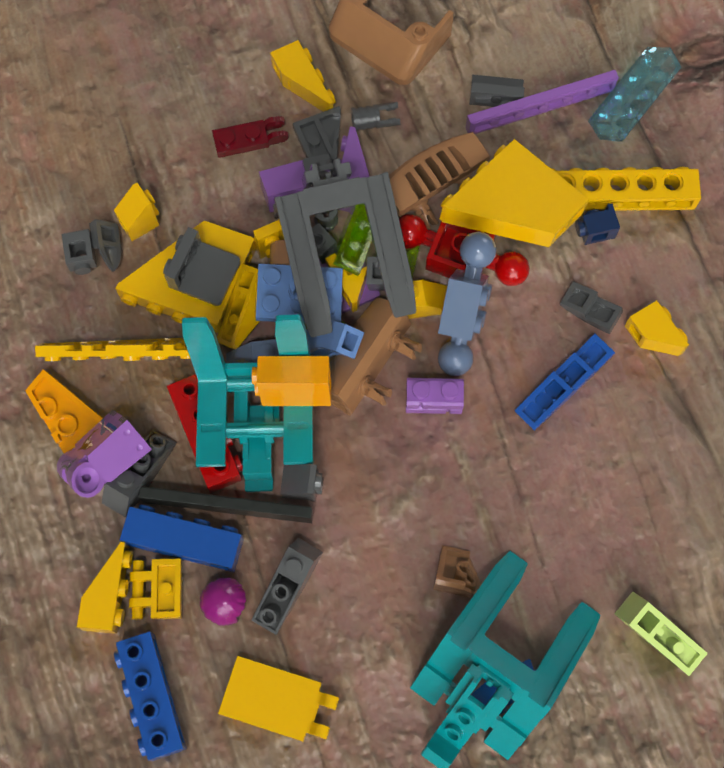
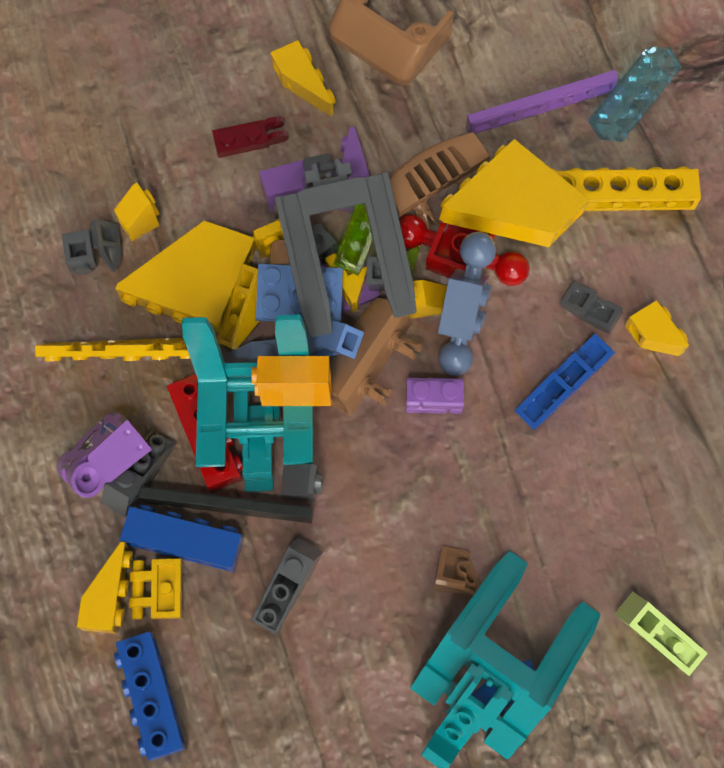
light orange wing [25,369,103,453] -> none
dark grey bracket [163,227,240,306] -> none
magenta hair [199,578,246,626] -> none
yellow tile [218,656,339,742] -> none
dark grey wing [293,106,341,163] -> none
dark grey bush [314,209,338,232] -> none
dark grey hinge [351,102,401,131] -> none
dark grey panel [469,74,525,107] -> none
dark blue brick [575,203,620,245] -> none

